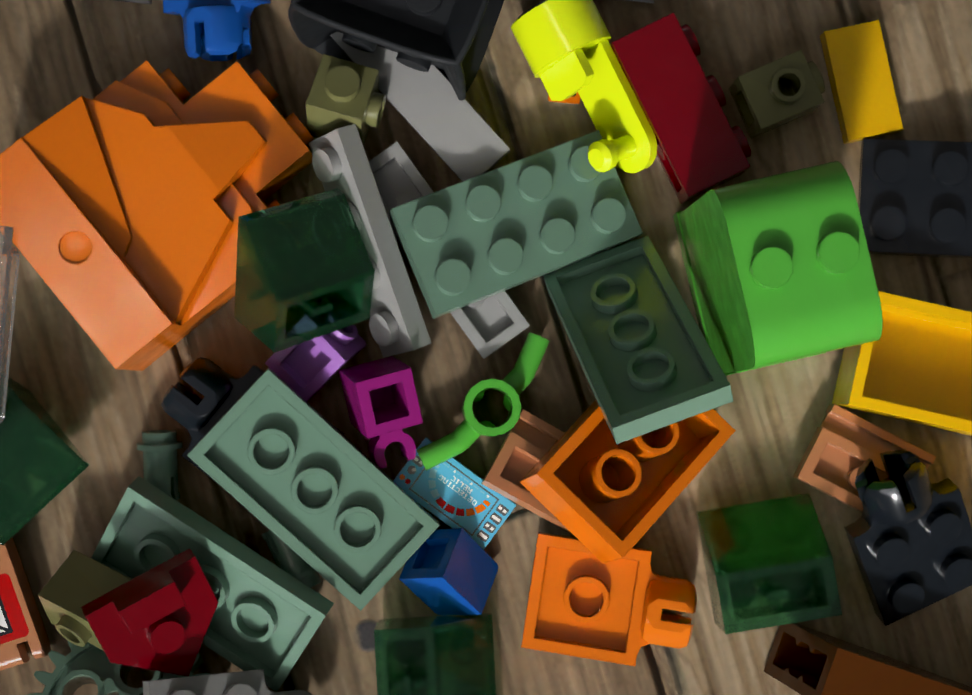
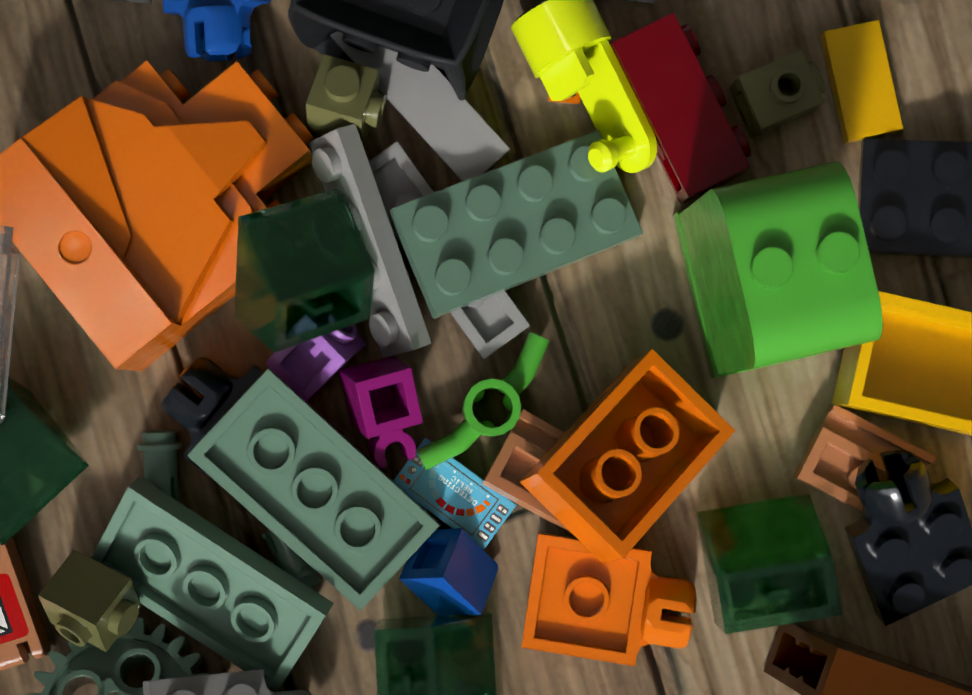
dark red plate [81,548,218,676] -> none
sand green plate [543,236,733,444] -> none

